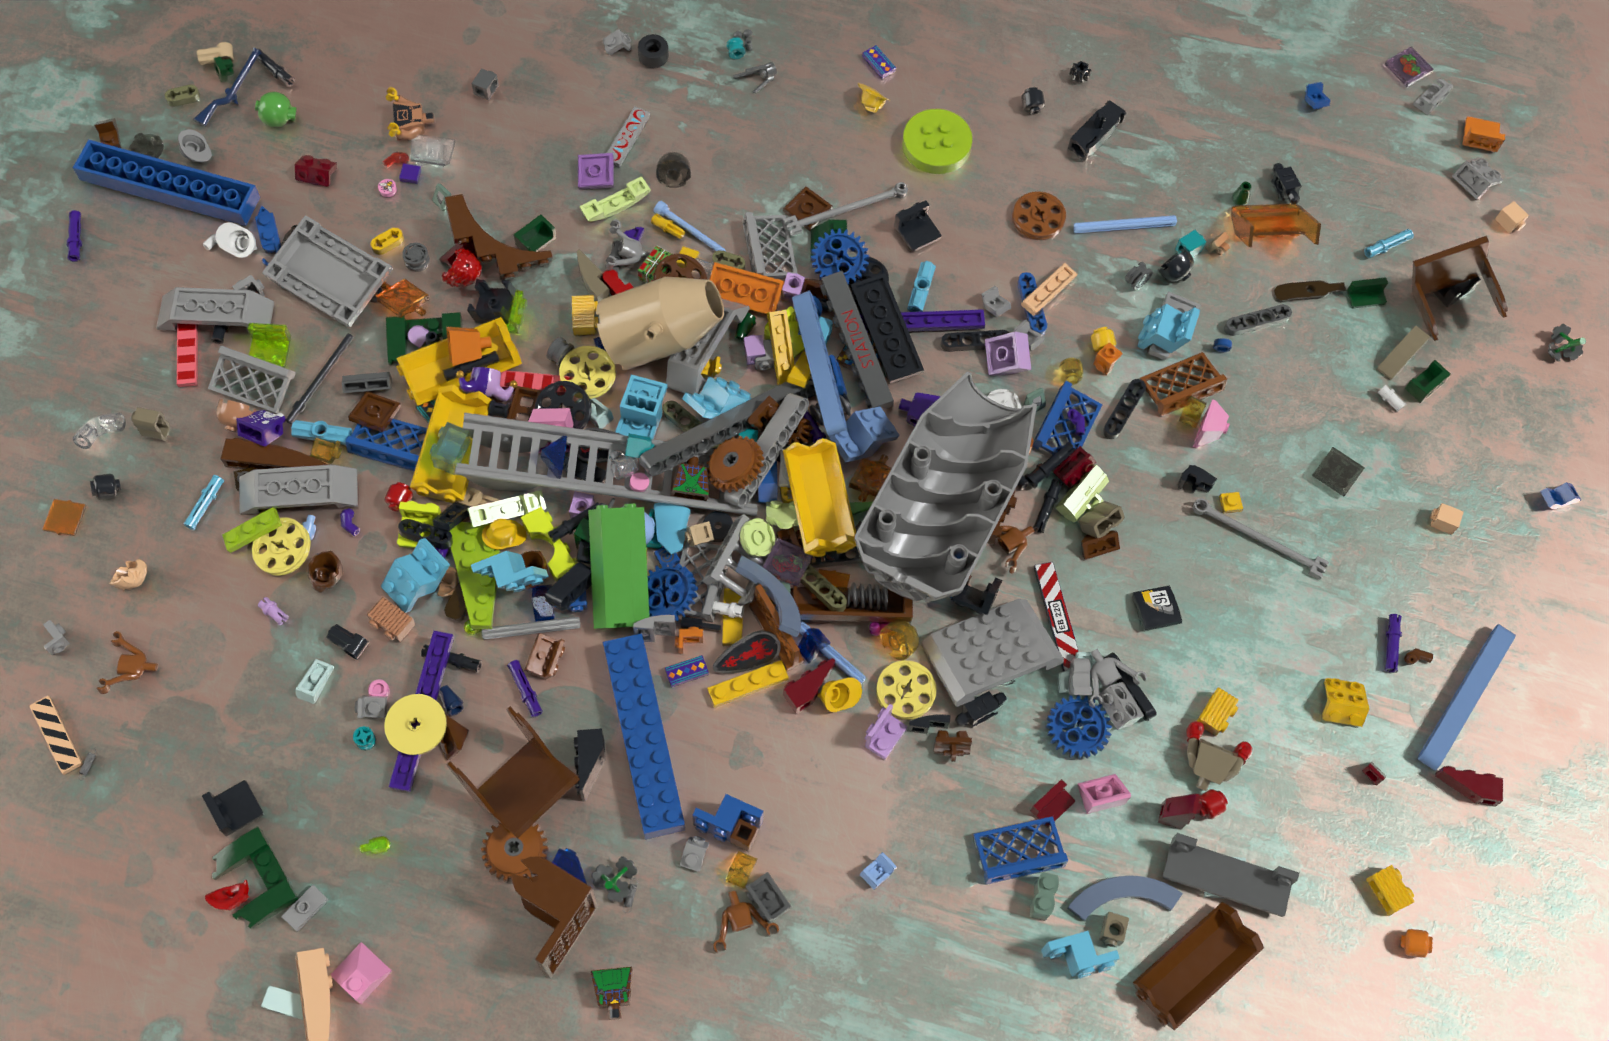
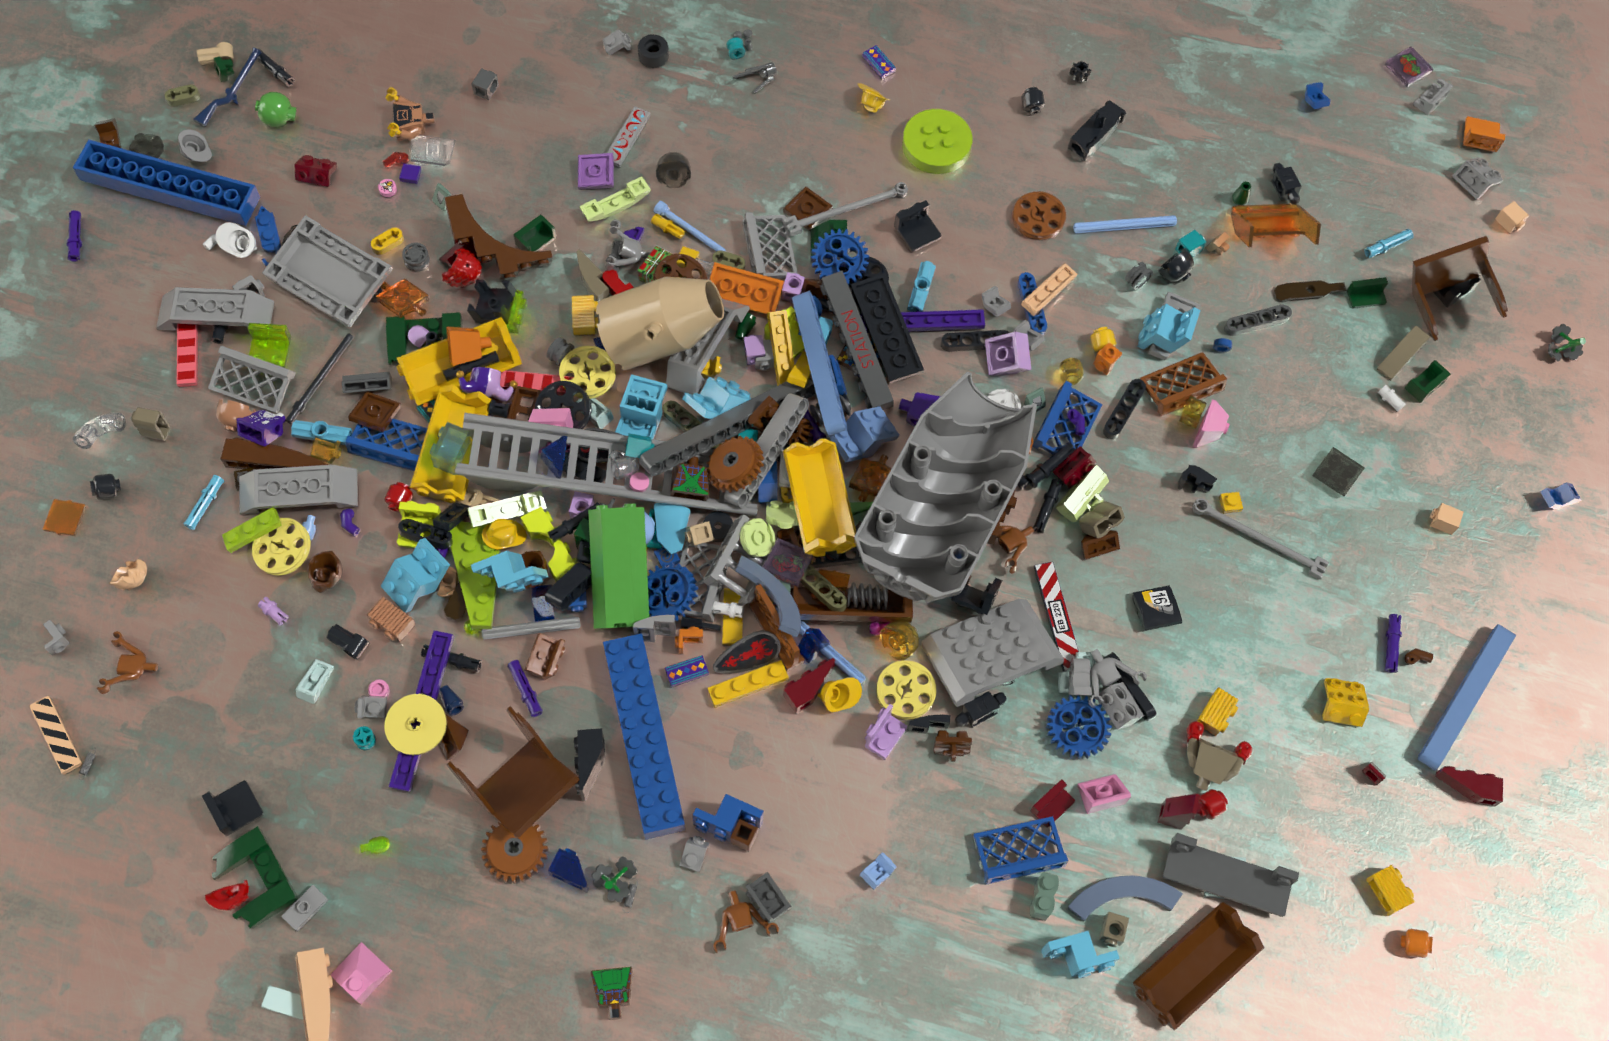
reddish brown piece [512,856,598,979] -> none
clear yellow bracket [726,851,757,889] -> none

